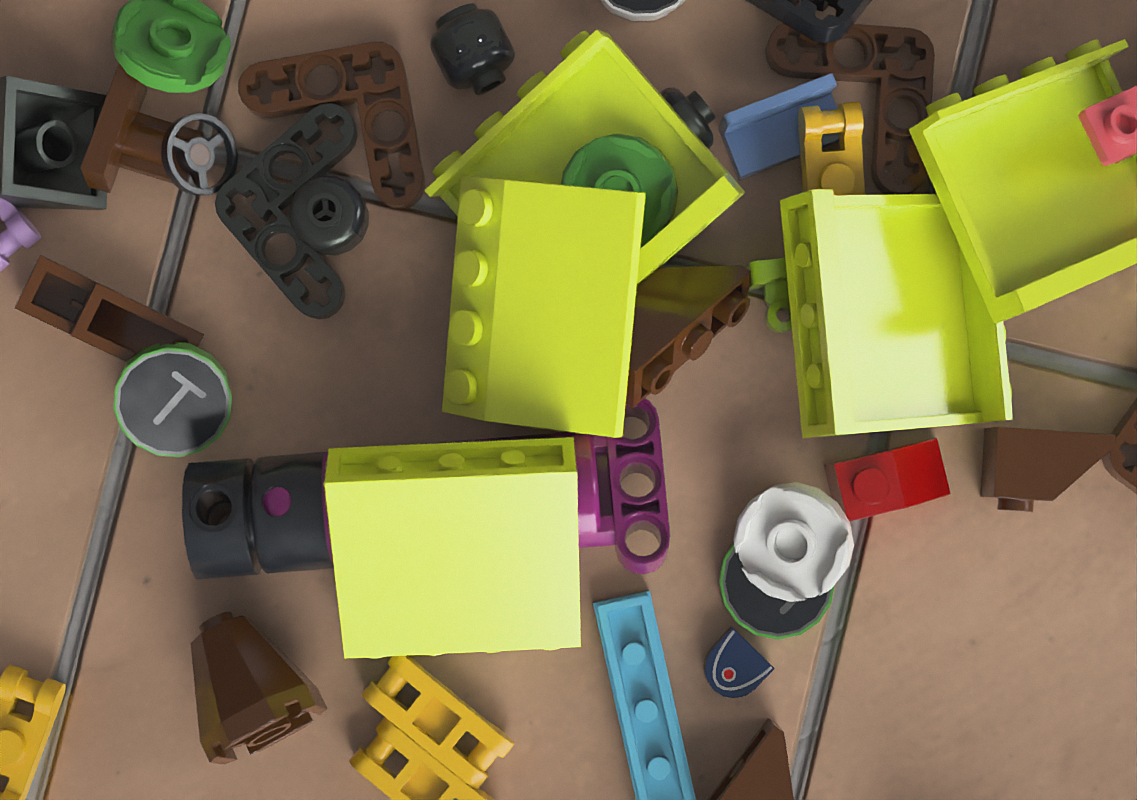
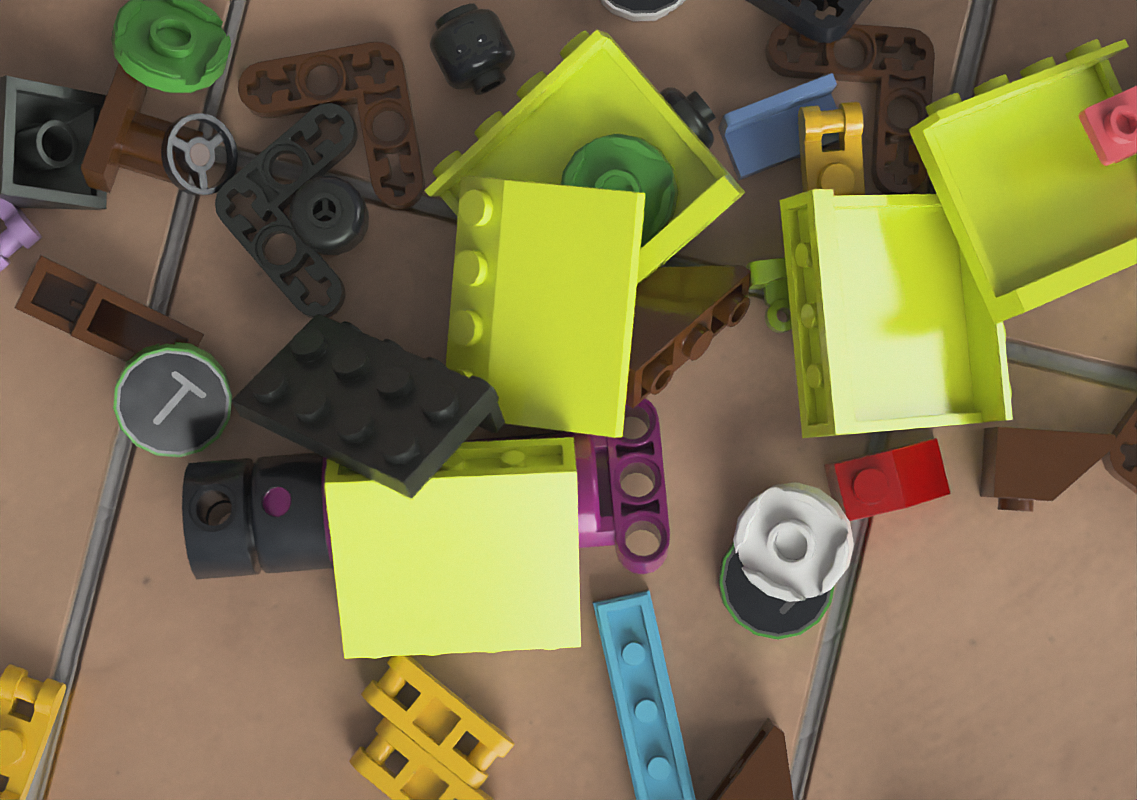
reddish brown cone [191,612,328,765] -> none
dark blue tile [703,626,775,698] -> none
none -> pearl dark grey bracket [231,313,505,499]

